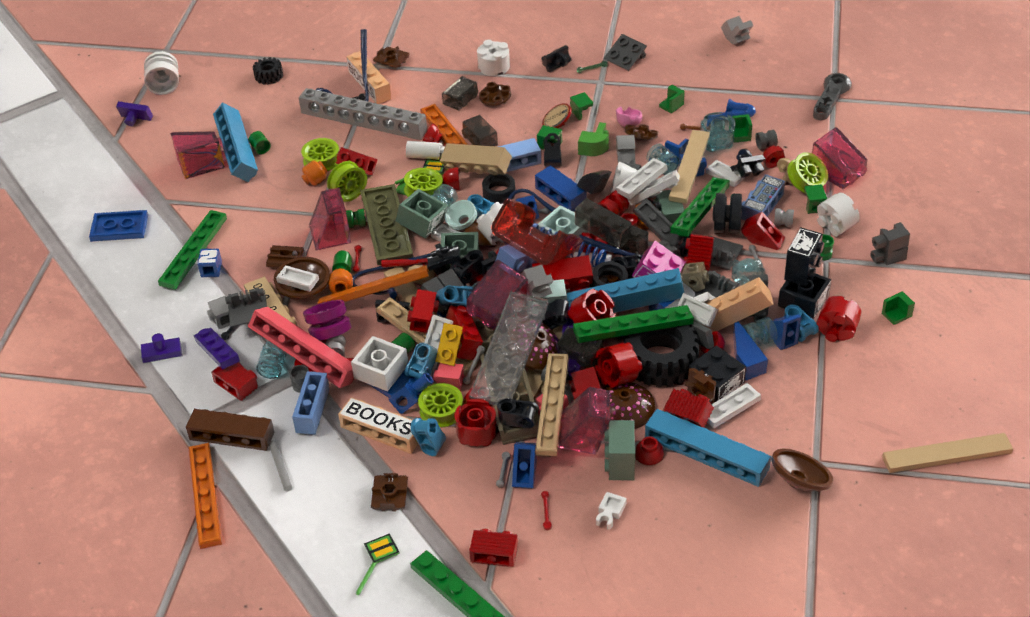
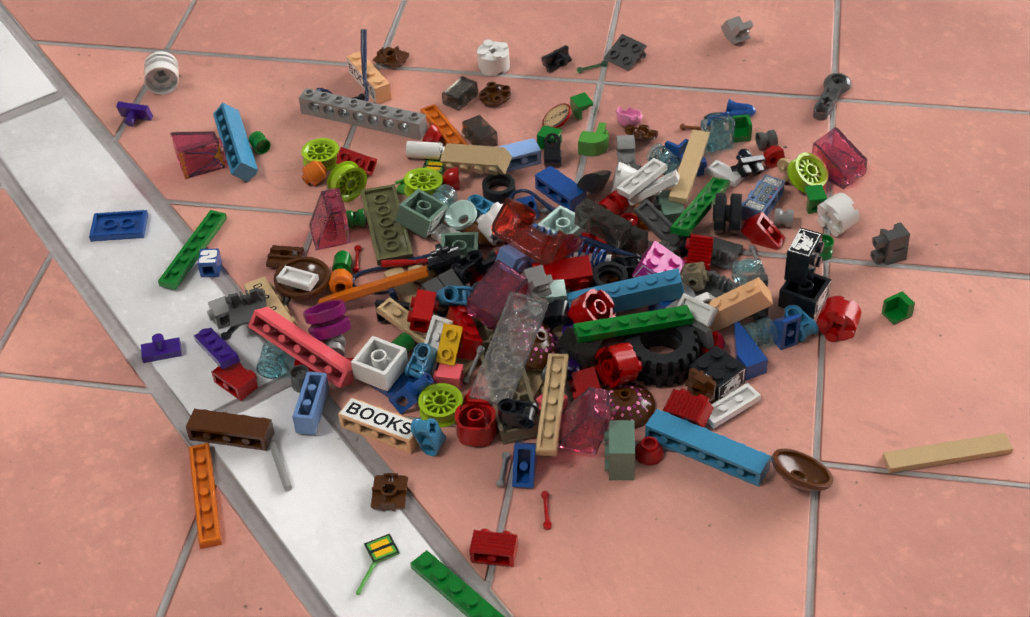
black tyre [253,57,283,85] -> none
white plate [596,492,627,530] -> none
green panel [659,85,685,113] -> none

